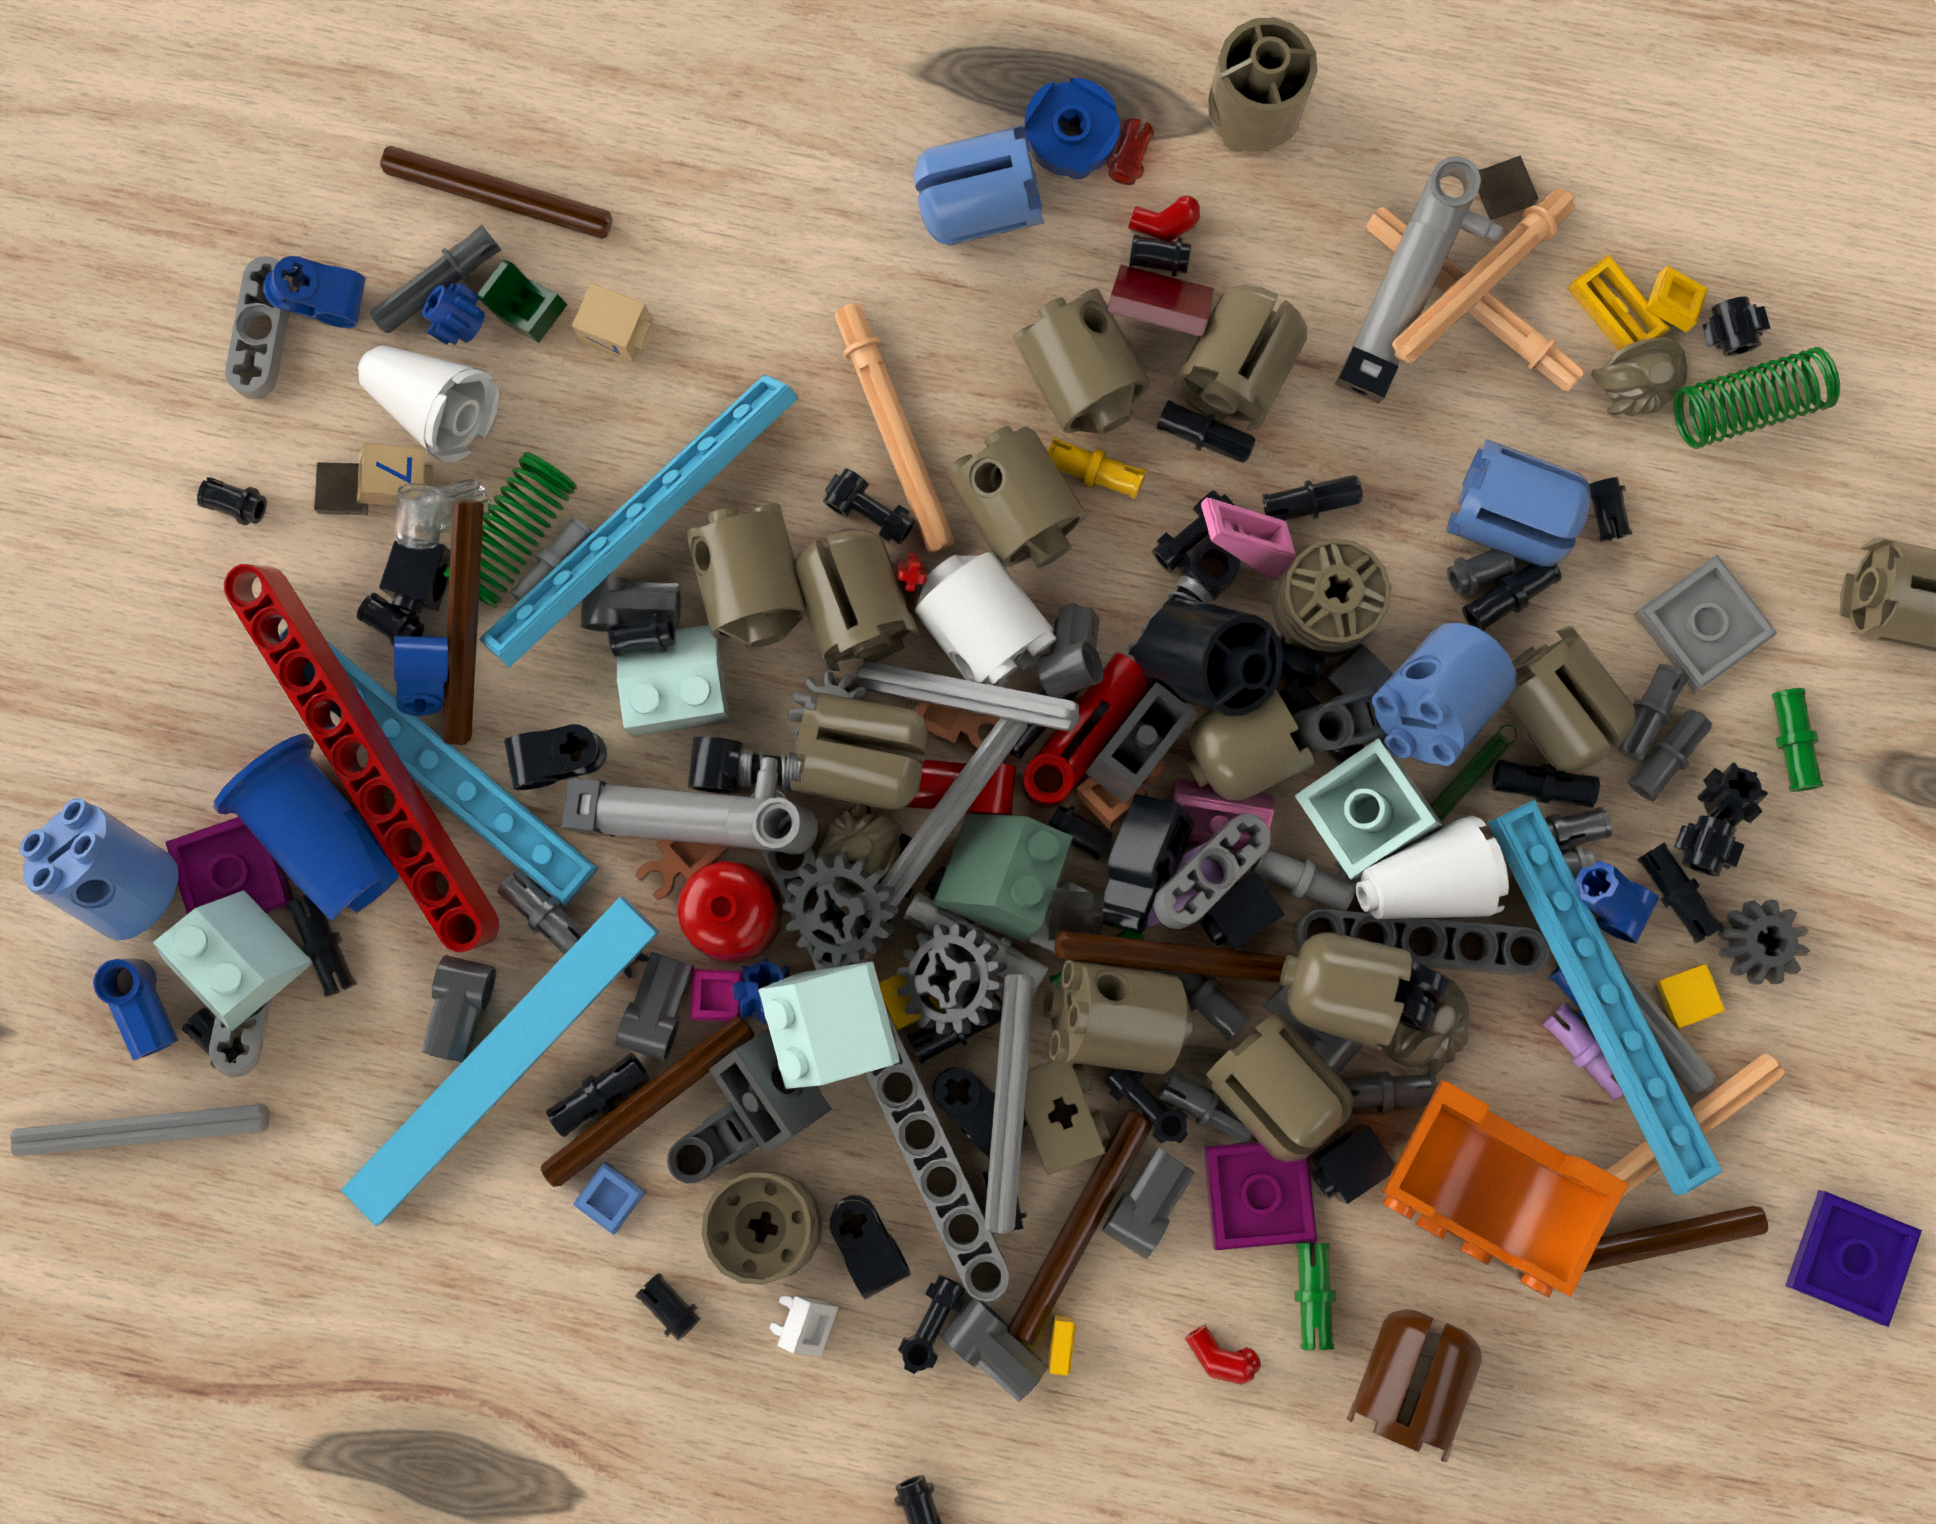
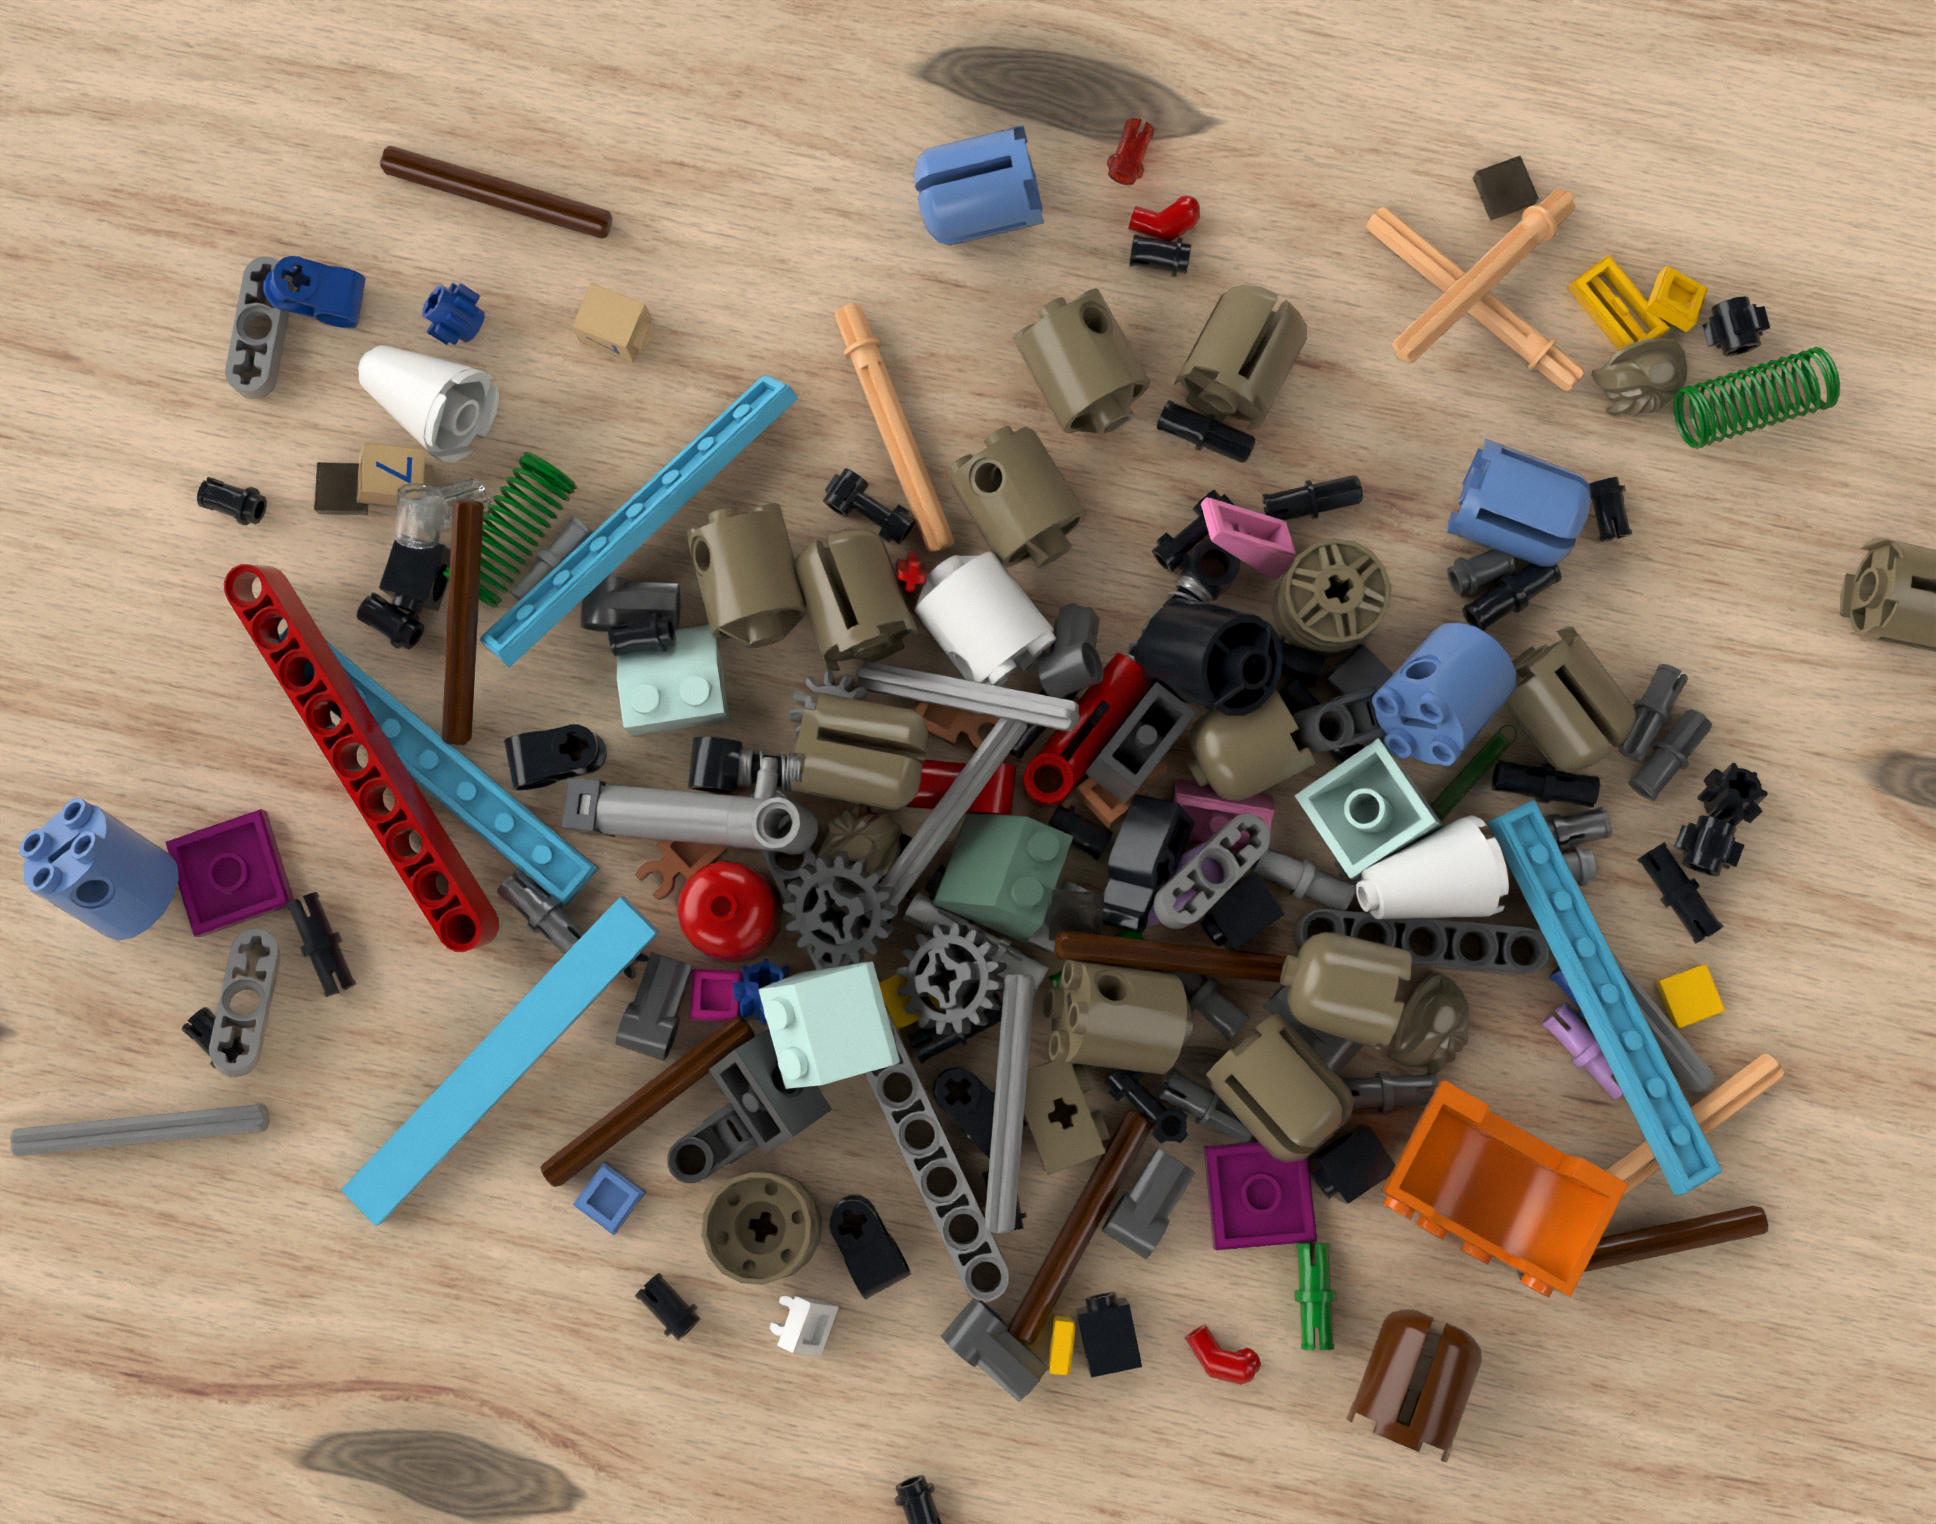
blue piece [93,958,179,1060] -> none
light aqua slope [153,890,313,1032] -> none
blue piece [213,733,400,921] -> none
dark grey axle [370,225,501,333] -> none
blue piece [394,636,448,716] -> none
dark grey piece [421,955,496,1062] -> none
dark green bracket [477,259,568,343] -> none
black pin [546,1053,649,1137] -> none
black bar [898,1274,966,1374] -> none
blue plate [1024,78,1120,179] -> none
yellow pin [1048,437,1147,500] -> none
dark red tile [1107,264,1214,336] -> none
dark tan cylinder [1208,17,1318,152] -> none
light grey piece [1335,156,1503,404] -> none
black wheel [1394,962,1451,1032] -> none
blue piece [1574,861,1659,944] -> none
light grey tile [1634,555,1777,692] -> none
dark grey gear [1717,900,1810,985] -> none
green pin [1771,688,1824,792] -> none
dark purple tile [1785,1190,1922,1327] -> none
none -> black brick [1076,1292,1142,1378]

